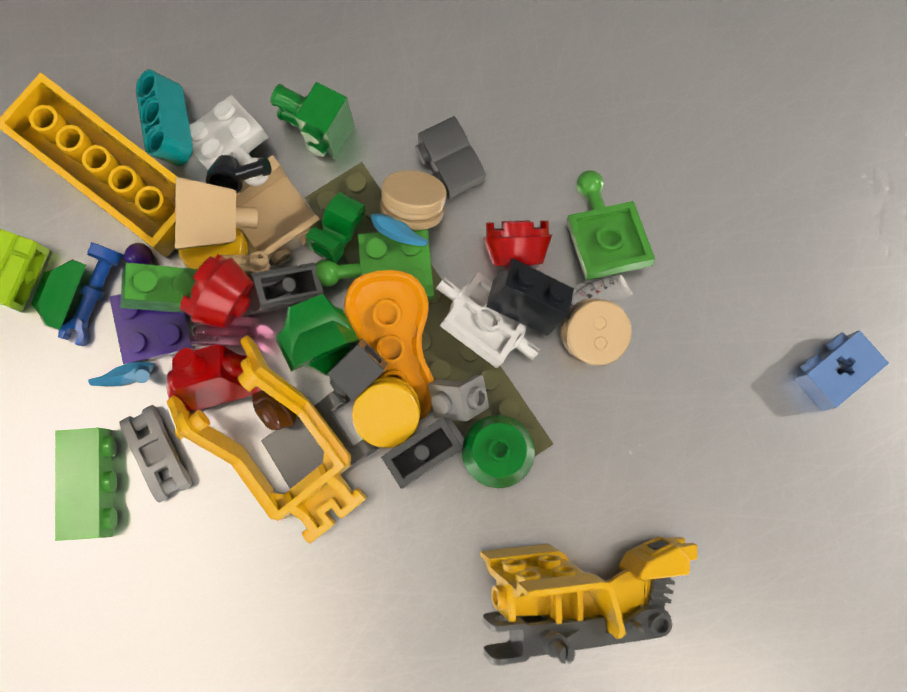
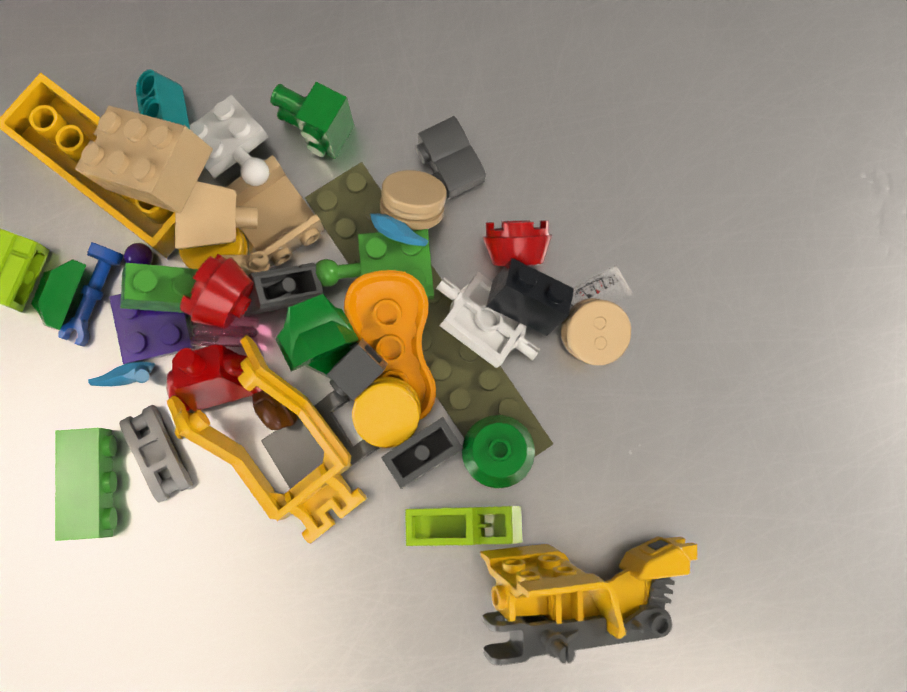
black bar [206,155,272,194] -> none
green leg [305,192,366,263] -> none
light grey bracket [428,375,489,421] -> none
bright green plate [566,170,655,281] -> none
medium blue brick [794,330,889,411] -> none
none -> tan piece [75,105,213,214]
none -> lime slope [405,506,523,546]

